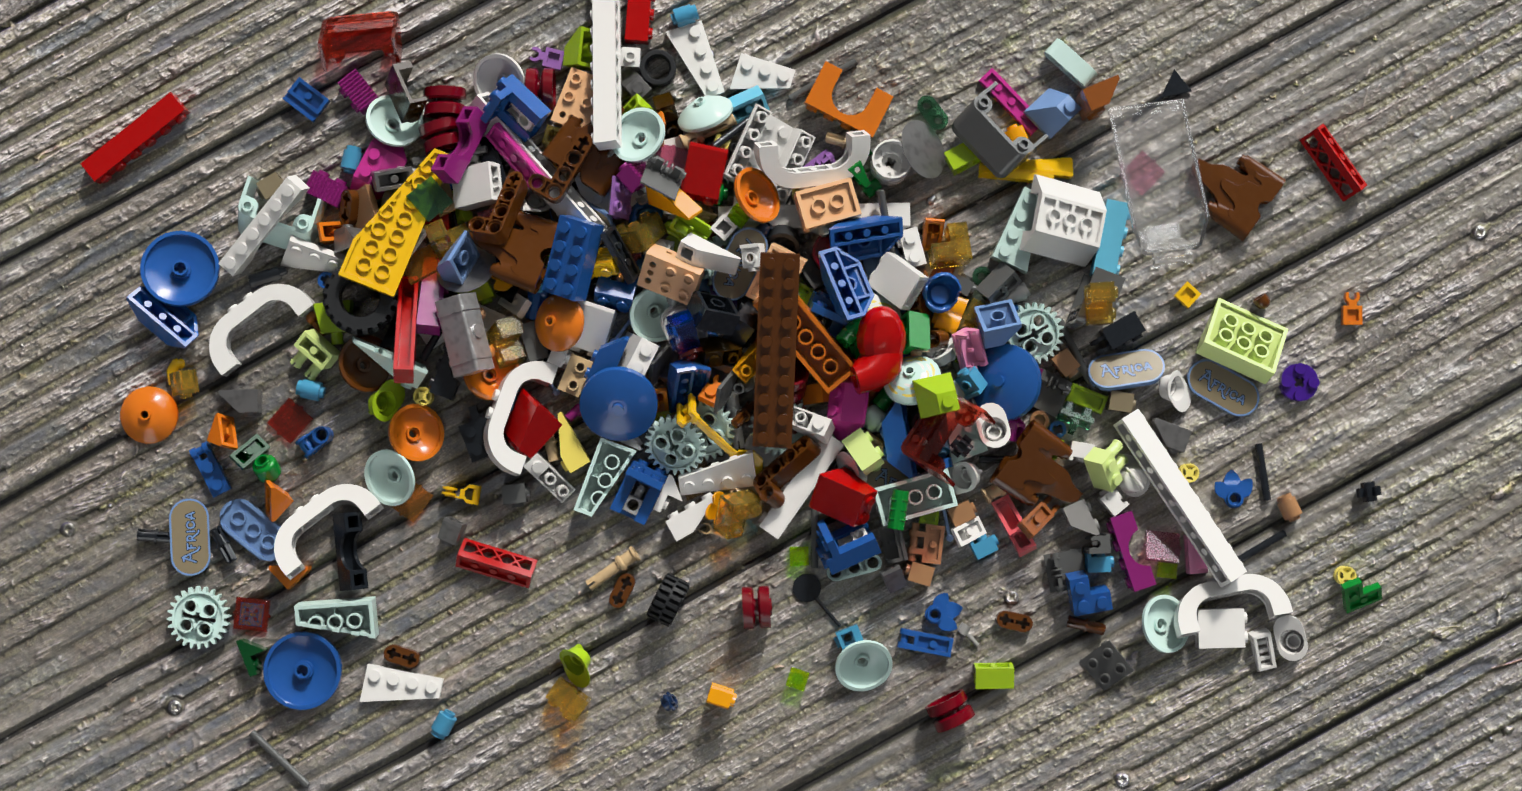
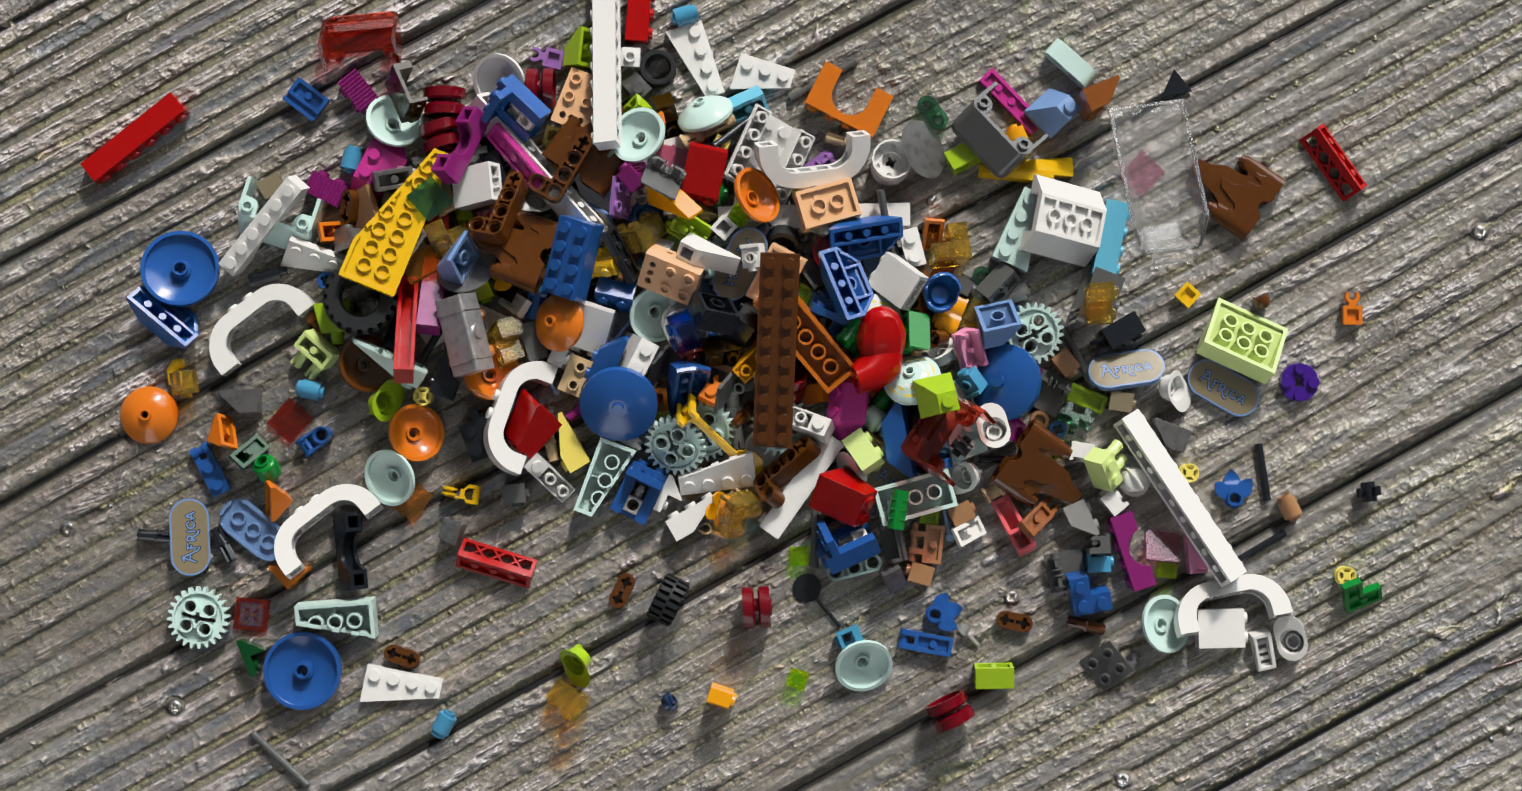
tan pin [586,546,641,591] -> none
green piece [838,150,882,199] -> none
dark azure brick [968,534,999,560] -> none

